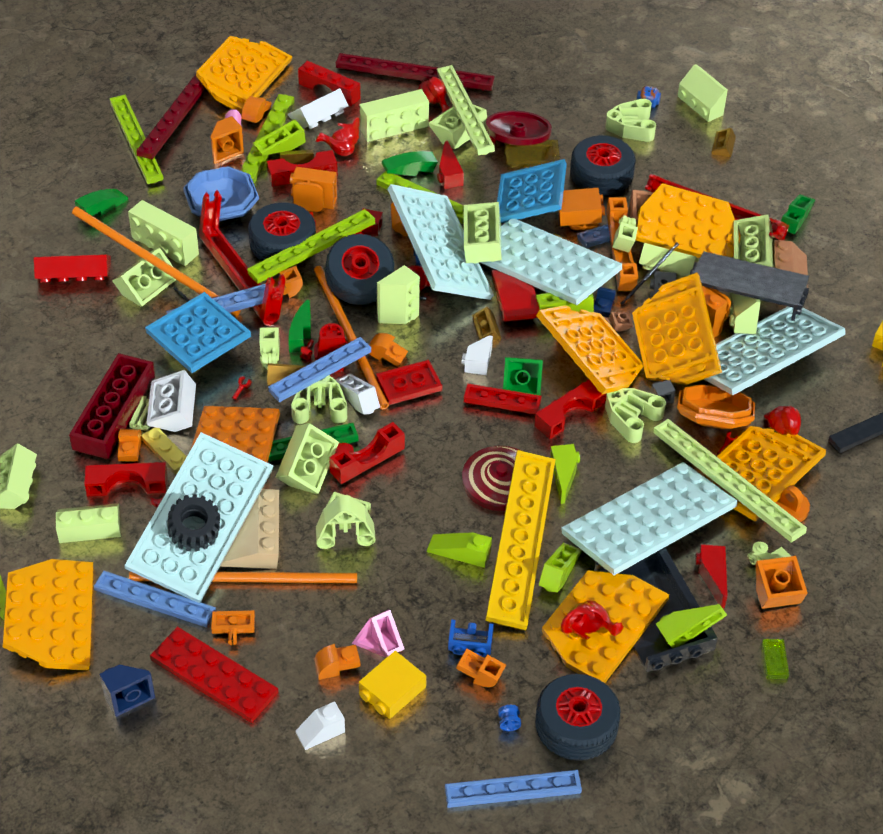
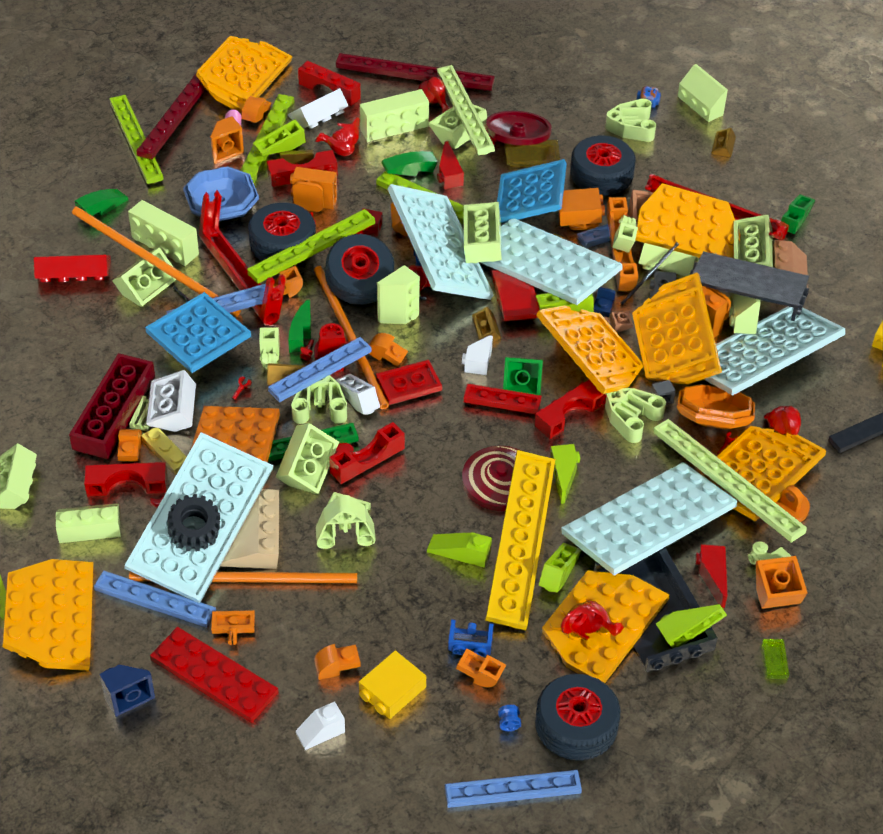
bright pink slope [352,610,404,657] -> none

